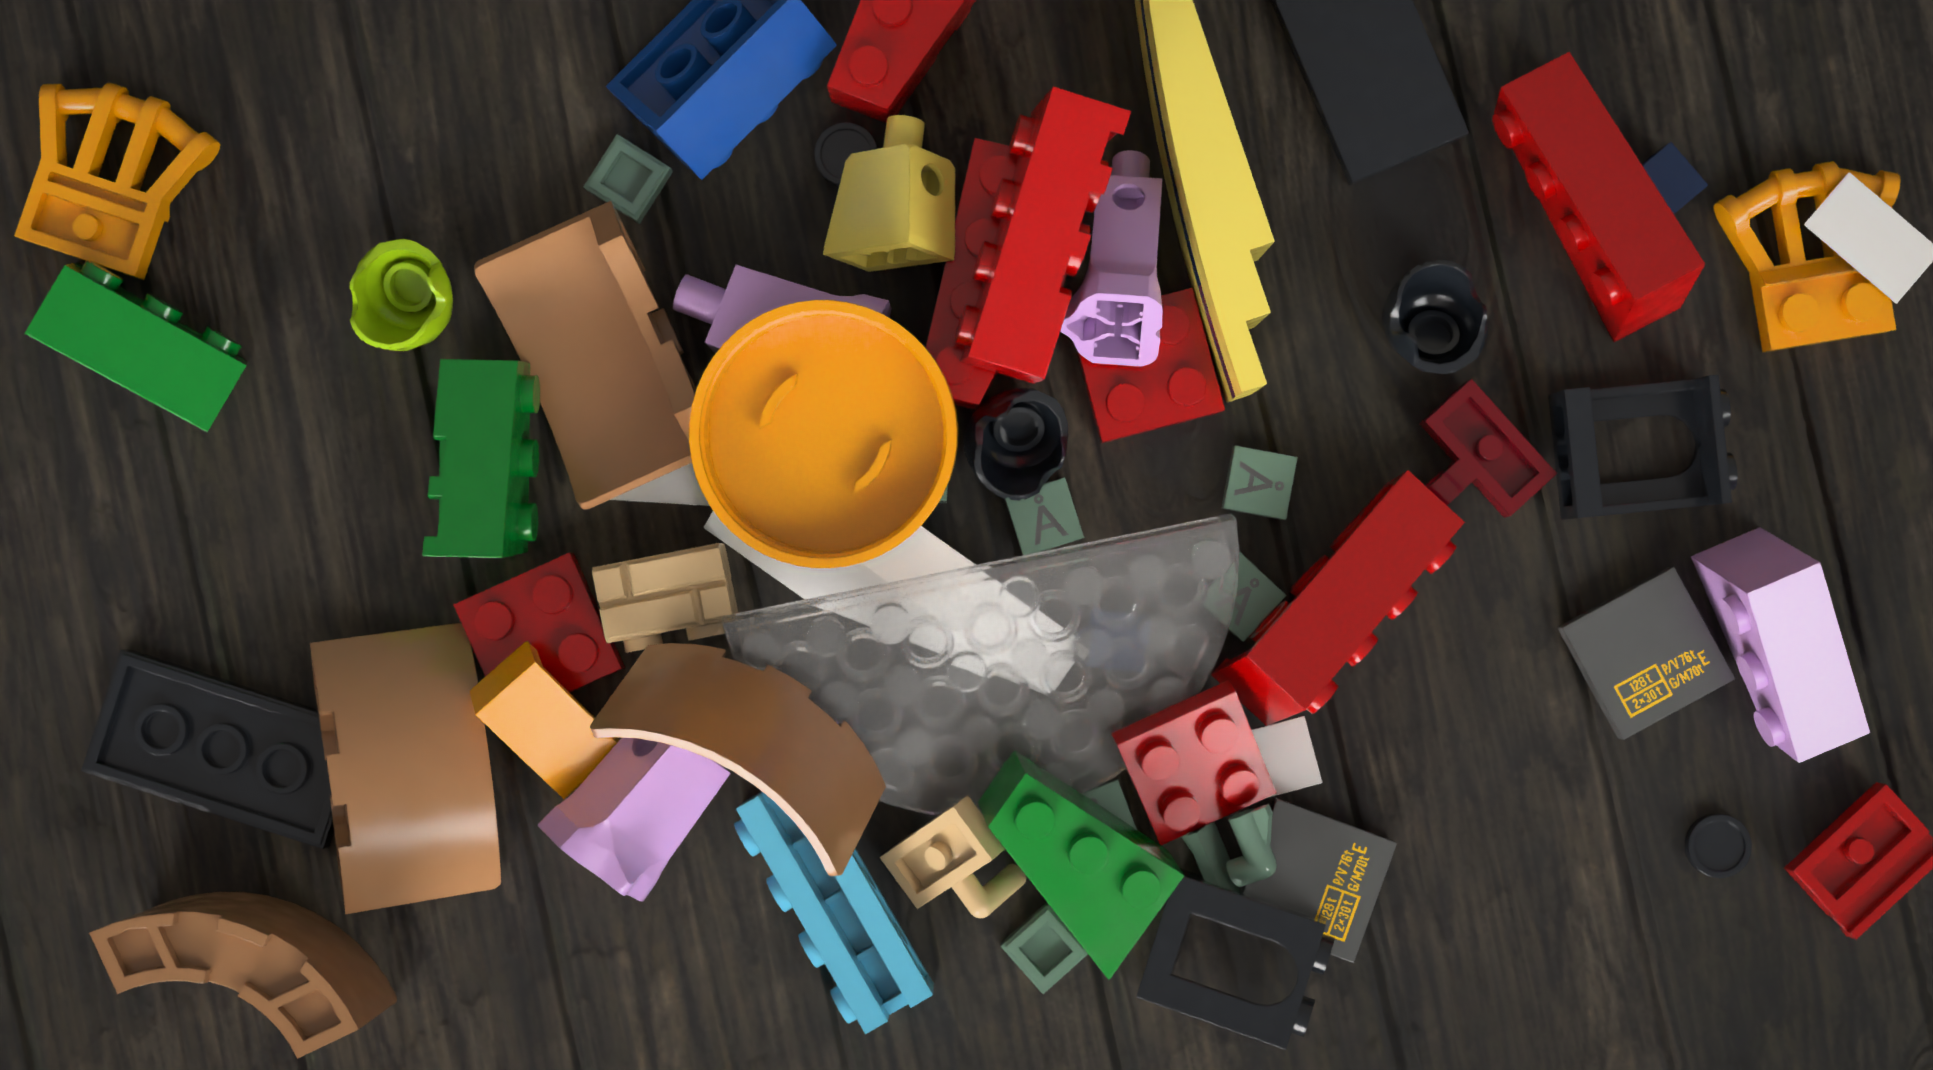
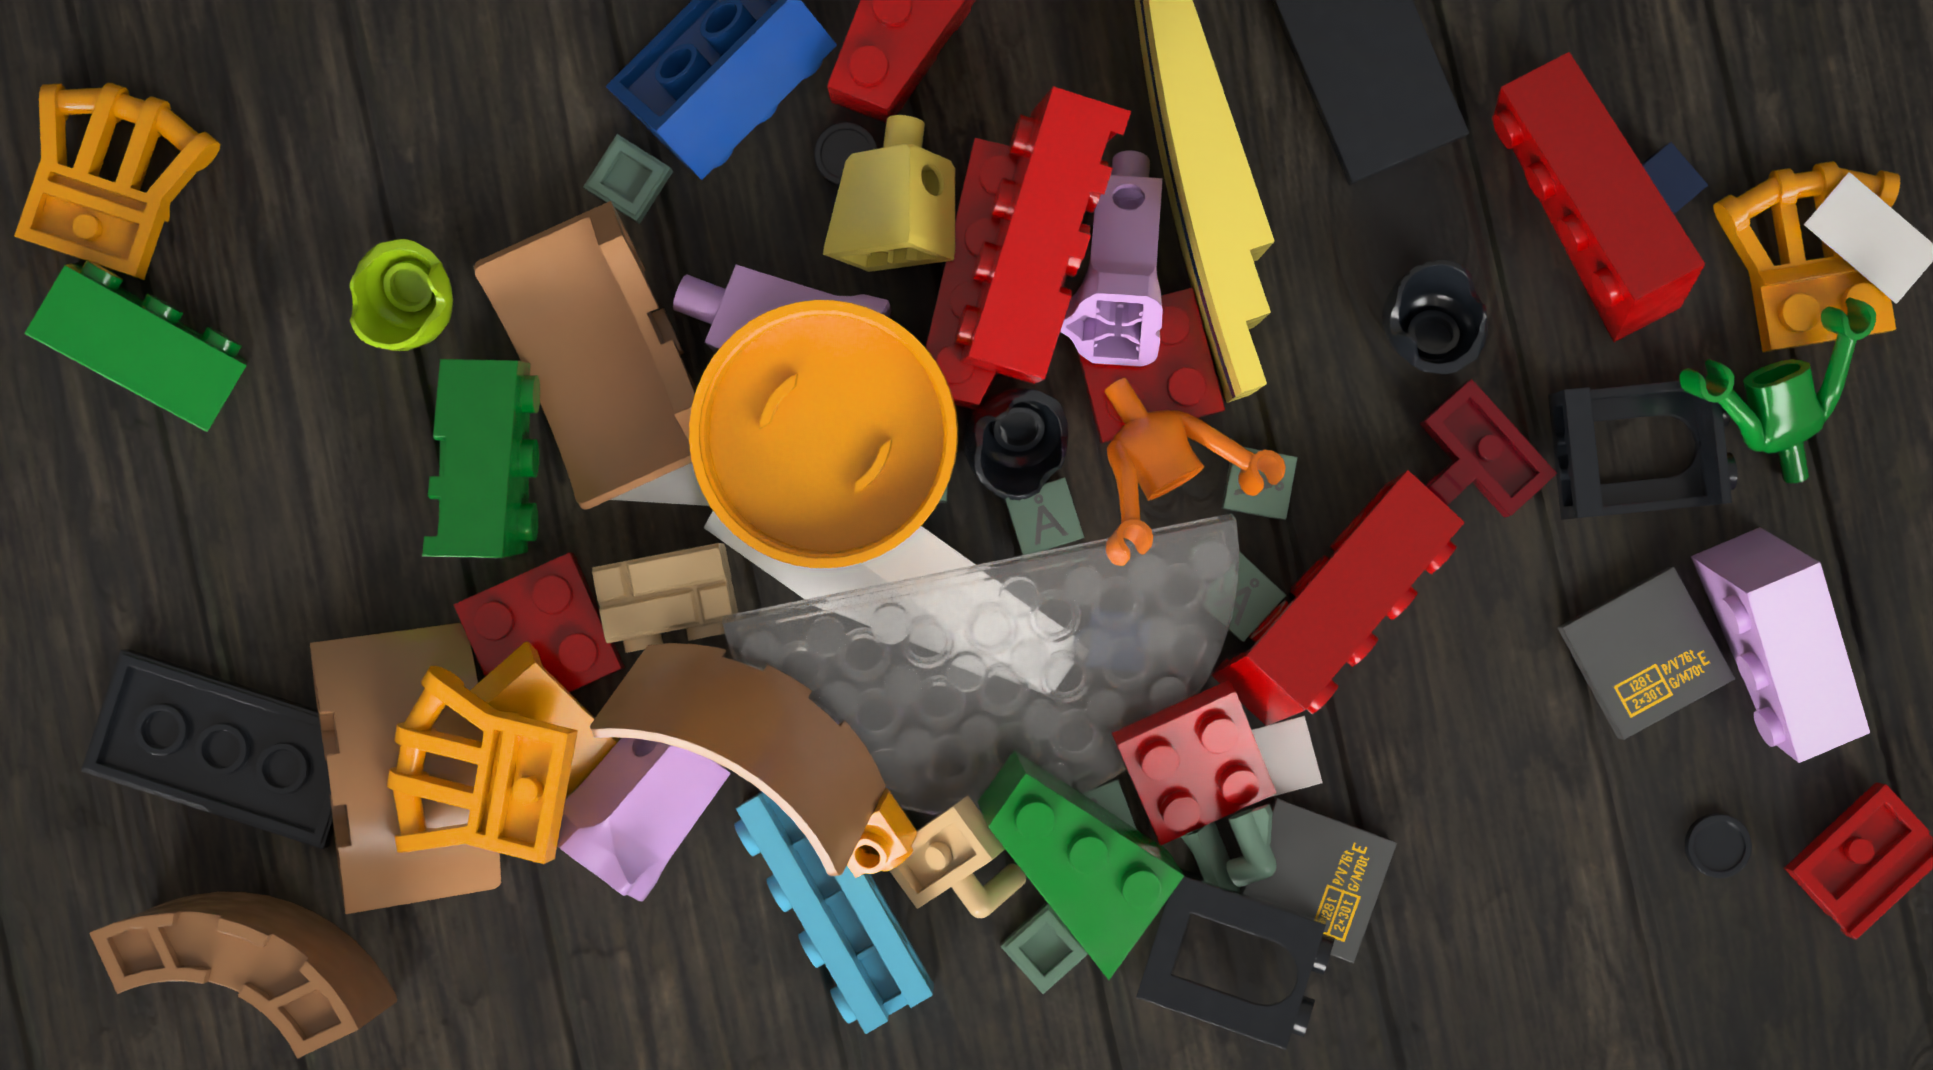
none -> light orange plate [386,666,578,864]
none -> light orange plate [847,788,917,878]
none -> orange piece [1104,378,1286,566]
none -> green piece [1680,297,1876,483]

